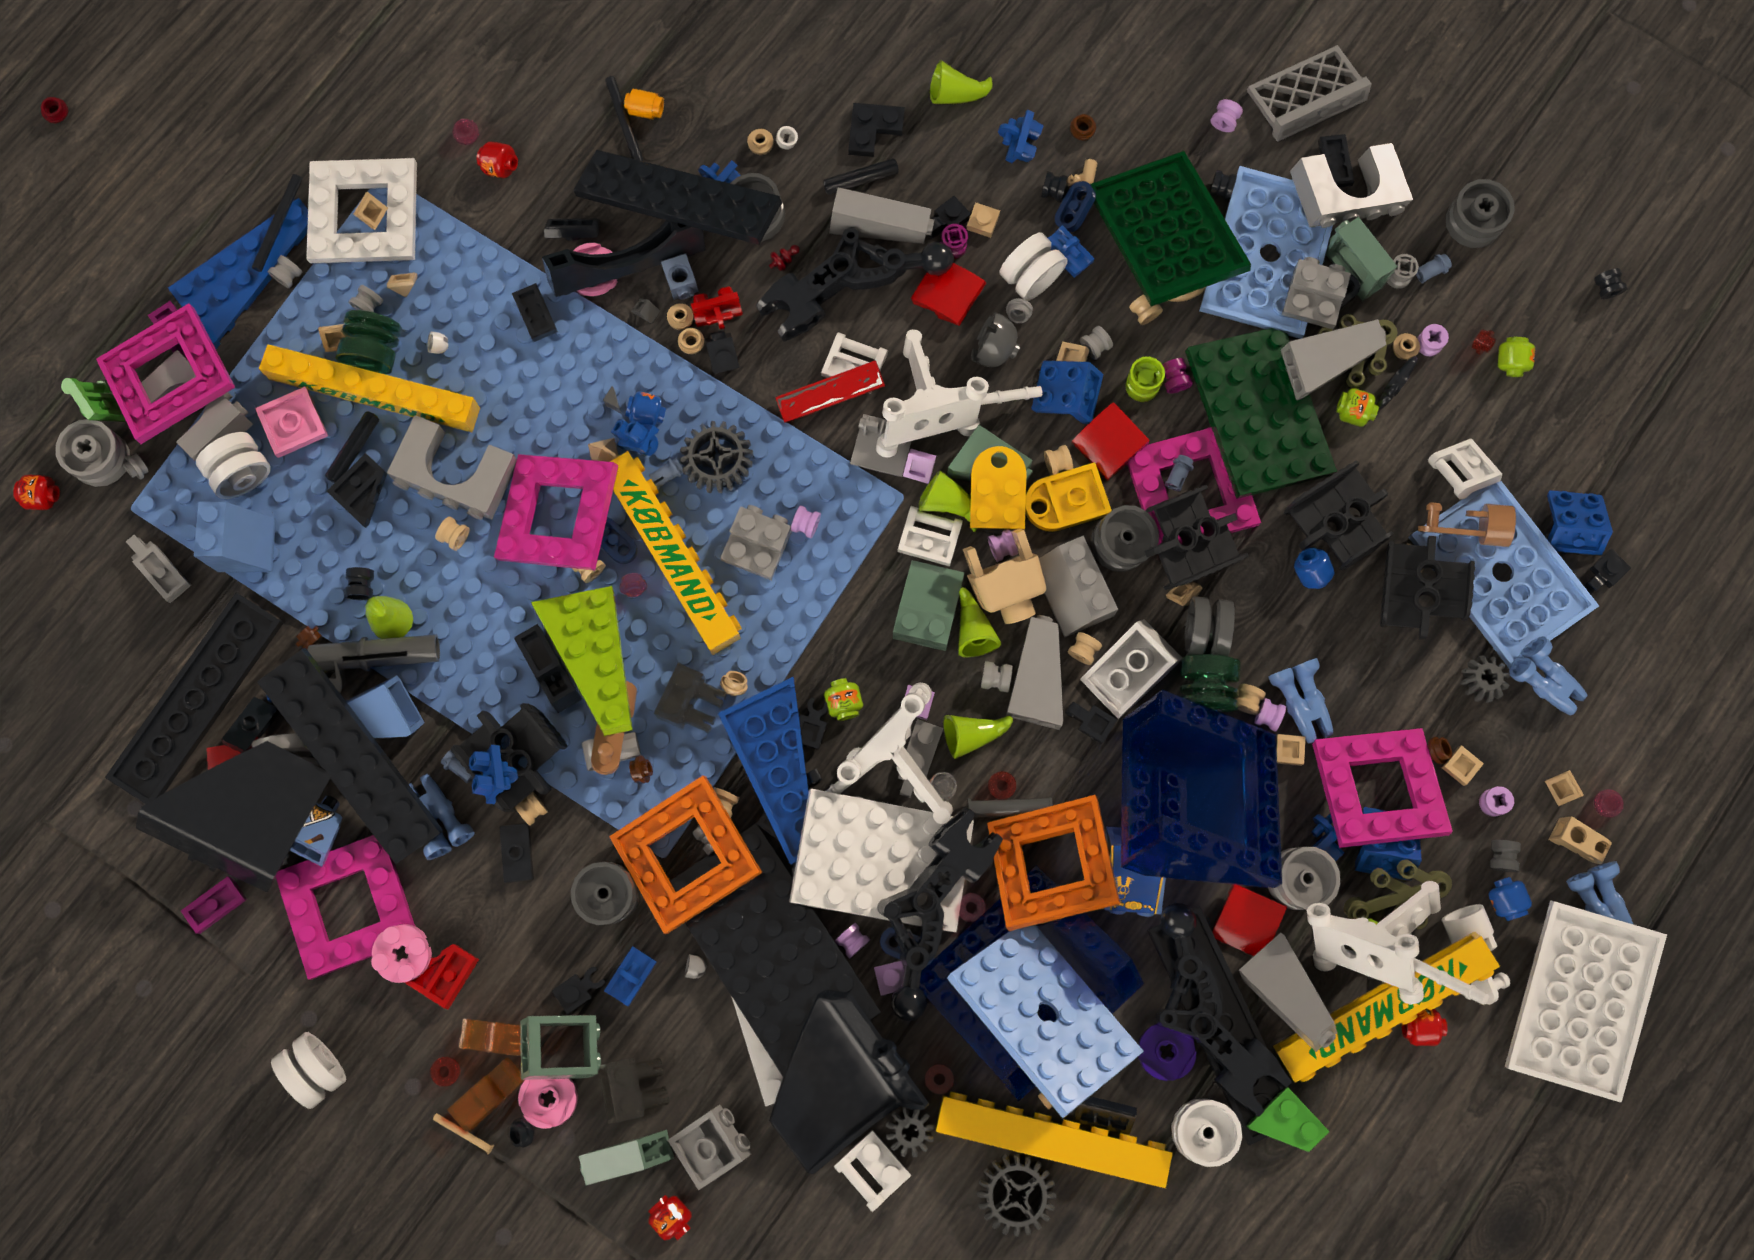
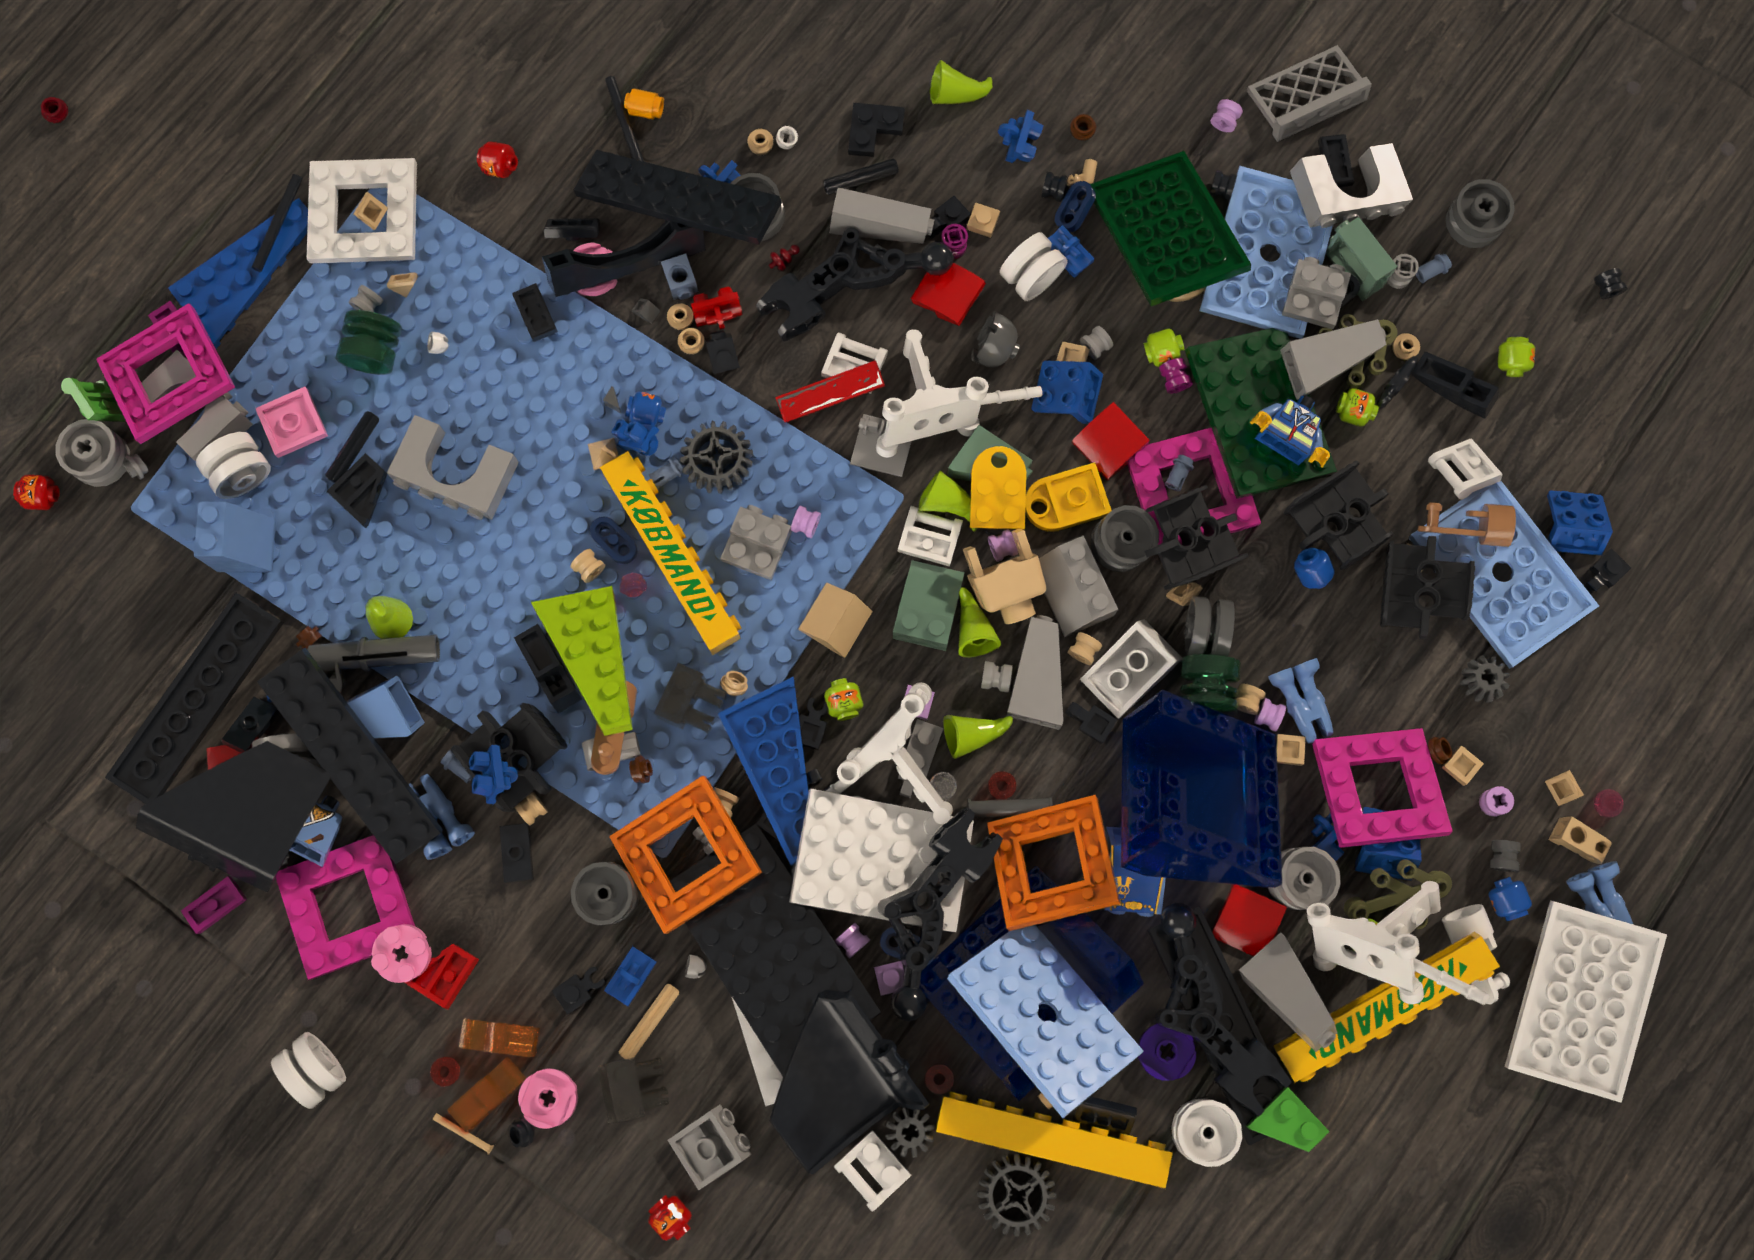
light grey hinge [126,535,192,603] -> none
yellow brick [259,344,480,432] -> none
light grey wheel [268,255,302,289] -> none
tan slope [318,324,352,352] -> none
black wheel [344,567,374,600] -> none
tan wheel [435,517,470,551] -> none
clear pink plate [453,119,479,145] -> none
dark pink plate [494,454,618,571] -> none
sand green window [520,1015,601,1080] -> none
slope [579,1130,674,1185] -> none
lavender plate [903,449,936,484] -> none
clear pink plate [959,893,985,922] -> none
light grey plate [1006,298,1033,323] -> none
tan wheel [1044,445,1073,475] -> none
lime wheel [1125,357,1165,402] -> none
tan wheel [1129,294,1163,325] -> none
red head [1401,1008,1447,1046] -> none
lavender wheel [1417,324,1449,356] -> none
clear red plate [1472,329,1496,355] -> none
medium blue piece [1509,636,1588,715] -> none
none -> tan axle [619,984,679,1061]
none -> tan slope [798,583,873,658]
none -> lime head [1143,329,1185,367]
none -> torso [1250,395,1330,468]
none -> black slope [1412,351,1499,419]

